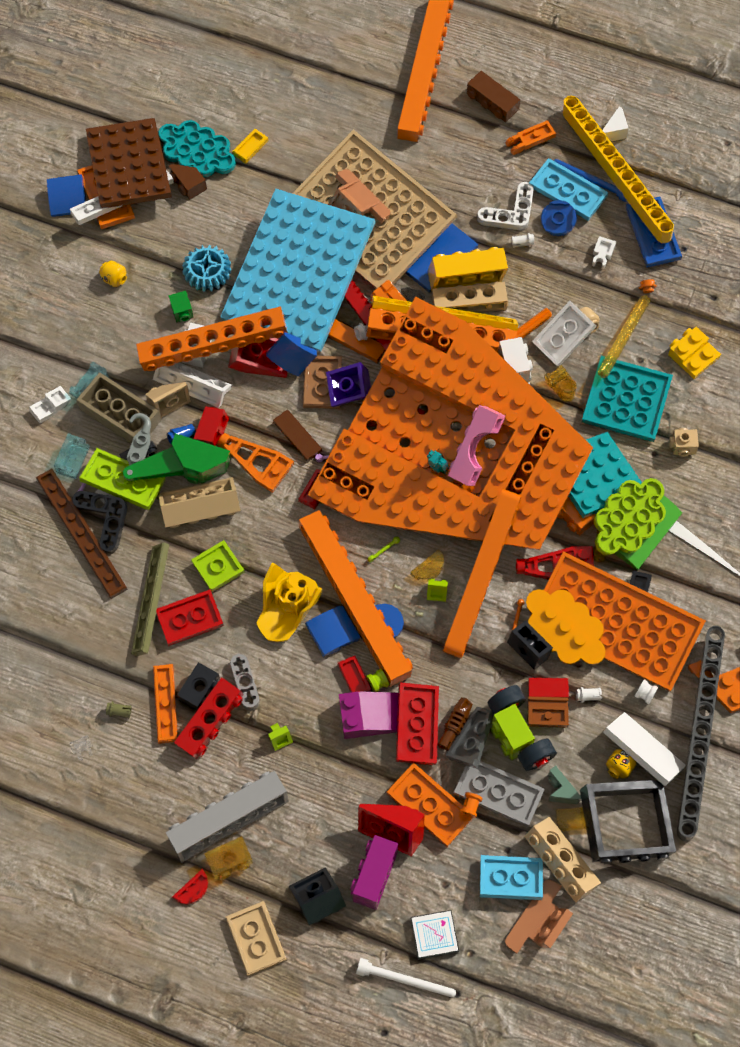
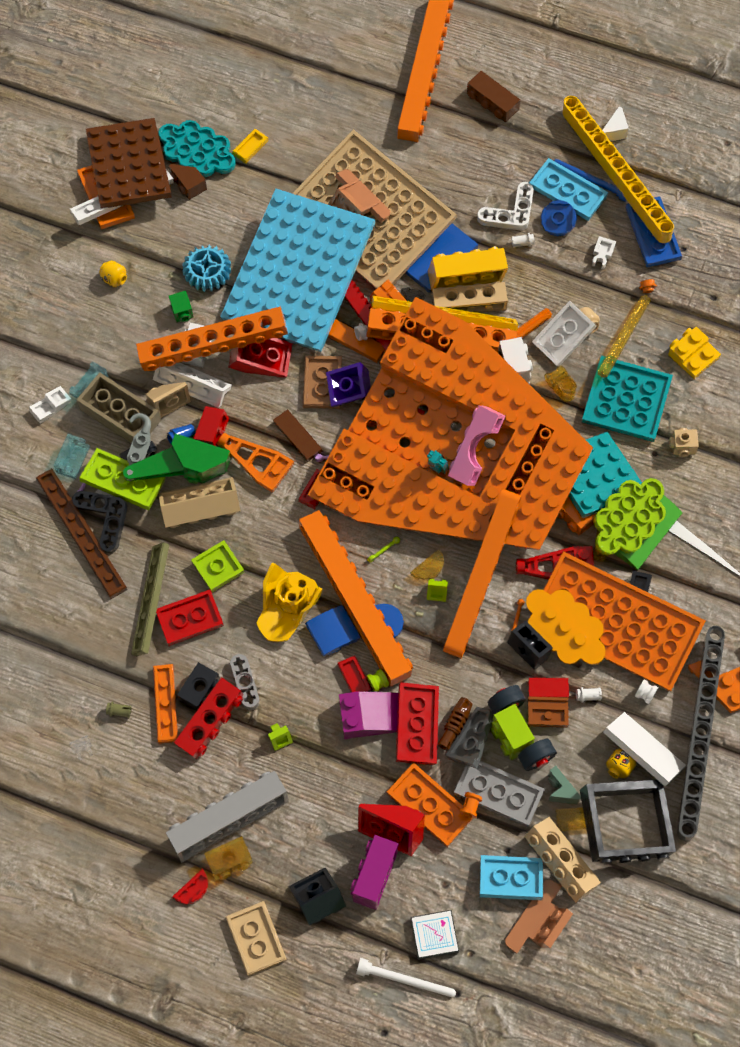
blue slope [47,174,86,217] -> none
blue slope [266,332,317,376] -> none
orange hinge [505,121,556,155] -> none

